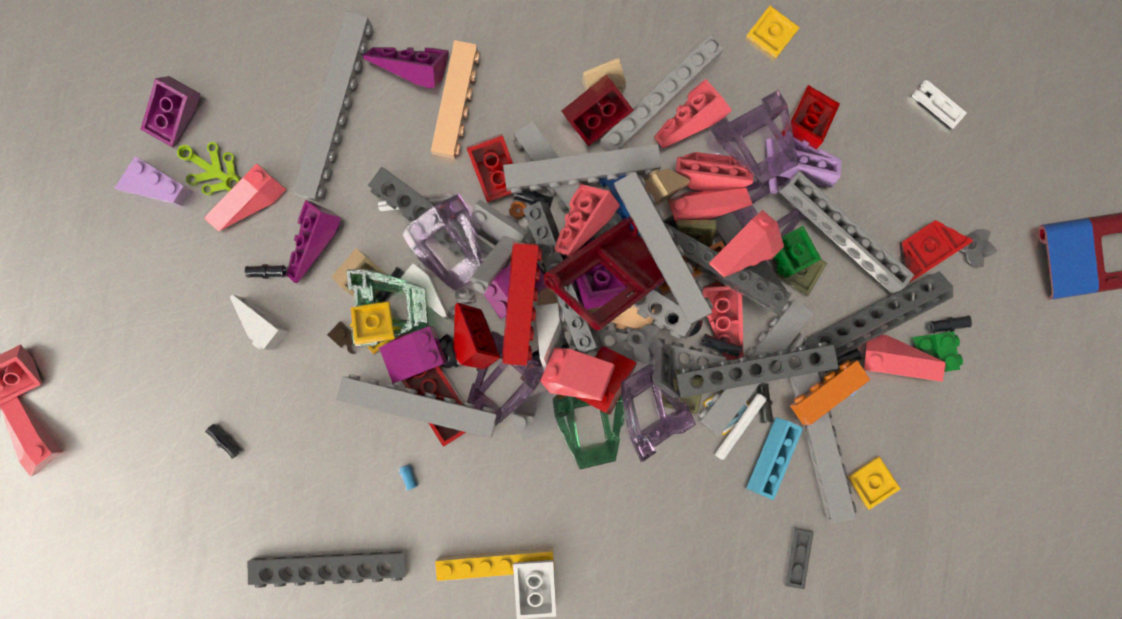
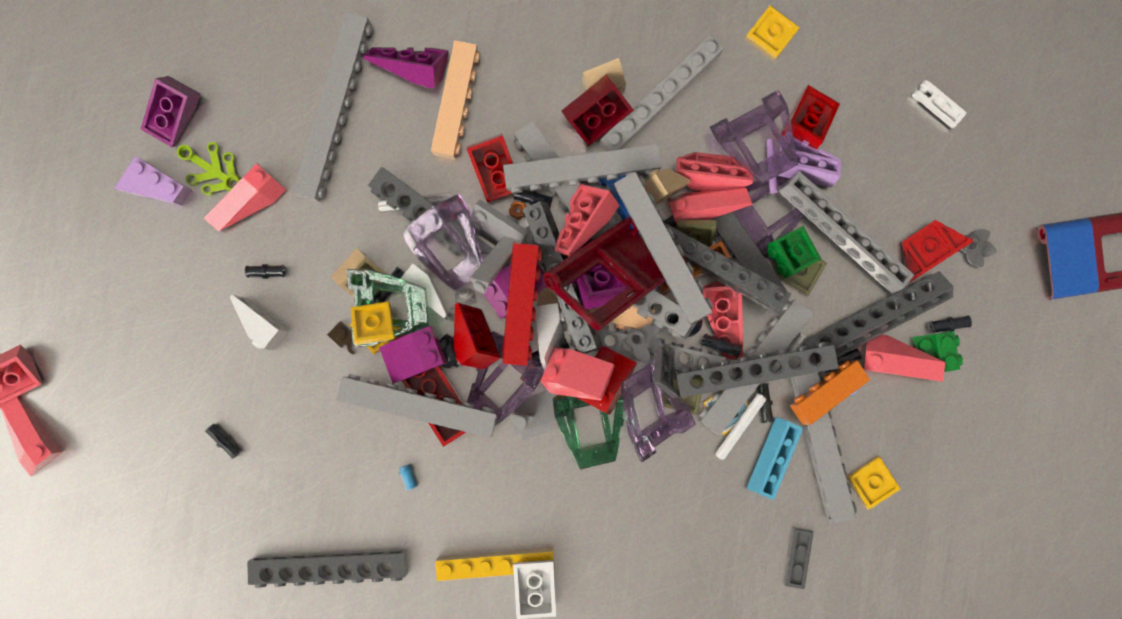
magenta wedge [286,200,341,283] -> none
coral wedge [654,79,732,148] -> none
coral wedge [709,210,784,277] -> none

